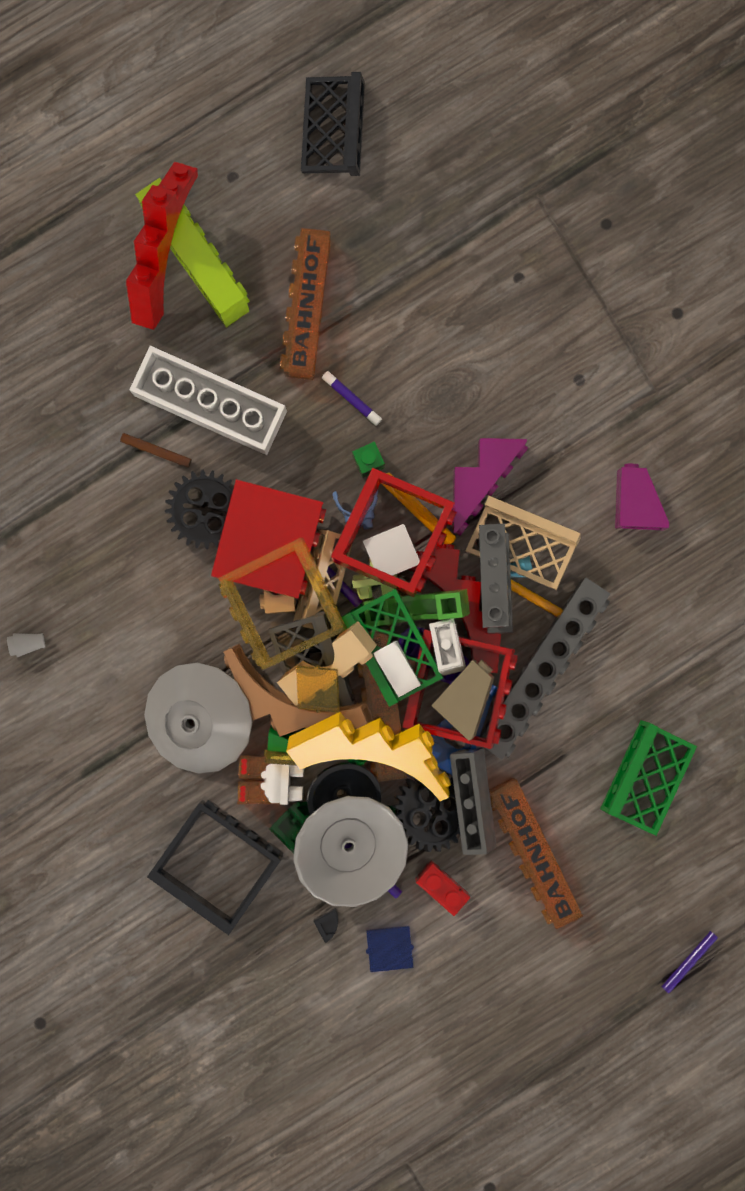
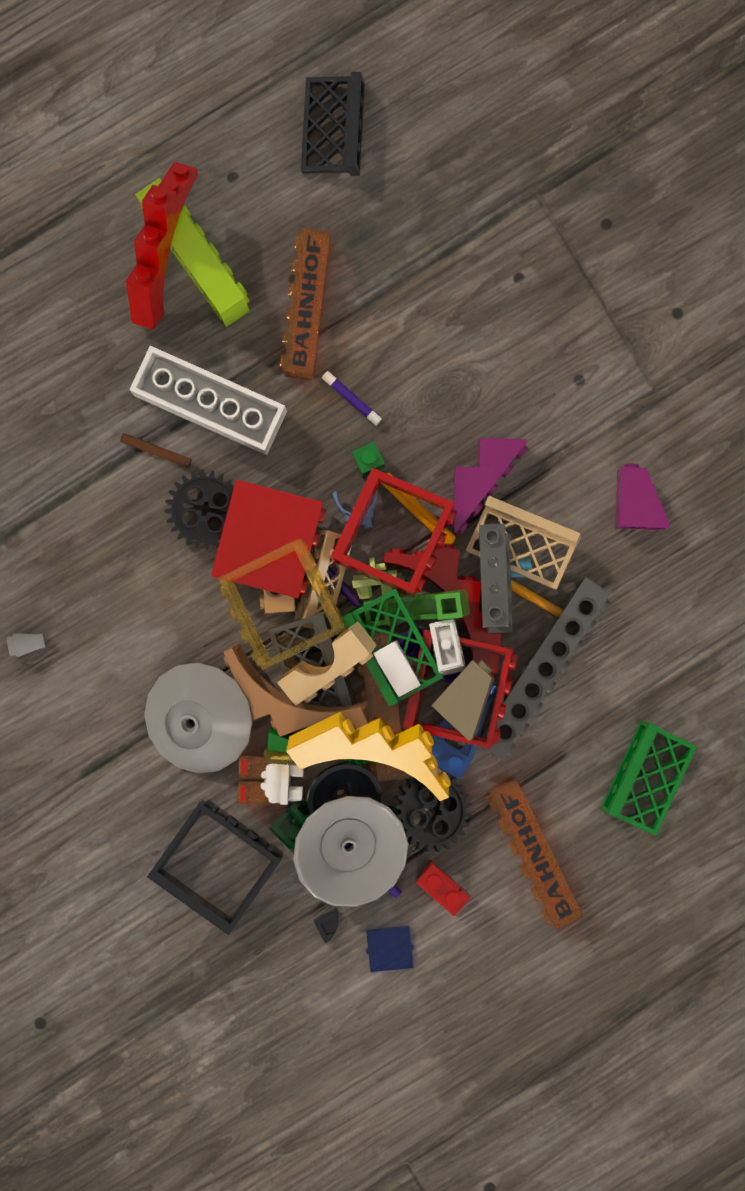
clear yellow piece [296,665,339,713] -> none
white sticker [363,524,420,576] -> none
dark grey brick [450,748,497,855] -> none
dark purple bar [661,931,718,993] -> none

